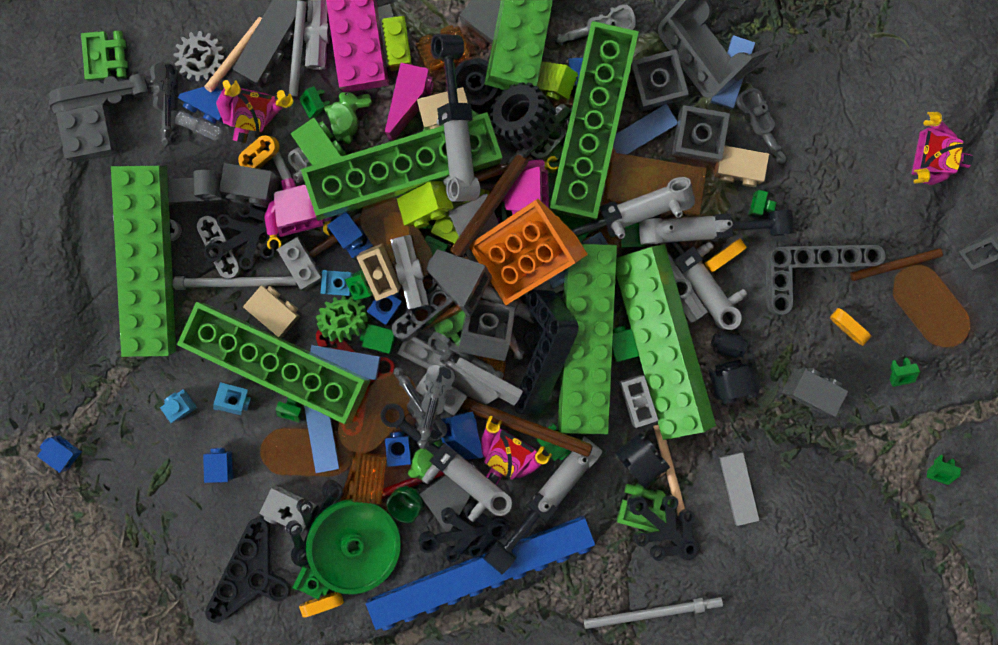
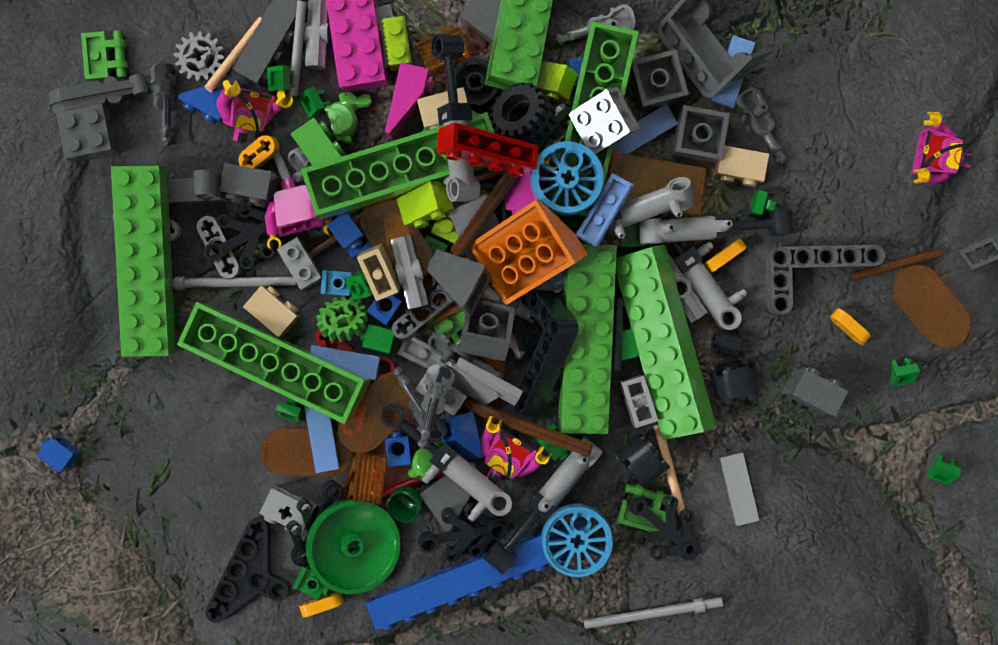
dark azure brick [160,389,197,423] -> none
clear axle [175,111,222,141] -> none
blue brick [203,448,233,483] -> none
dark azure brick [213,382,251,415] -> none
none -> green tile [267,65,295,92]
none -> red brick [436,122,538,177]
none -> dark azure piece [530,141,604,216]
none -> dark azure piece [541,504,613,577]
none -> bracket [569,87,640,154]
none -> medium blue tile [576,173,634,248]
none -> black bar [612,299,623,370]

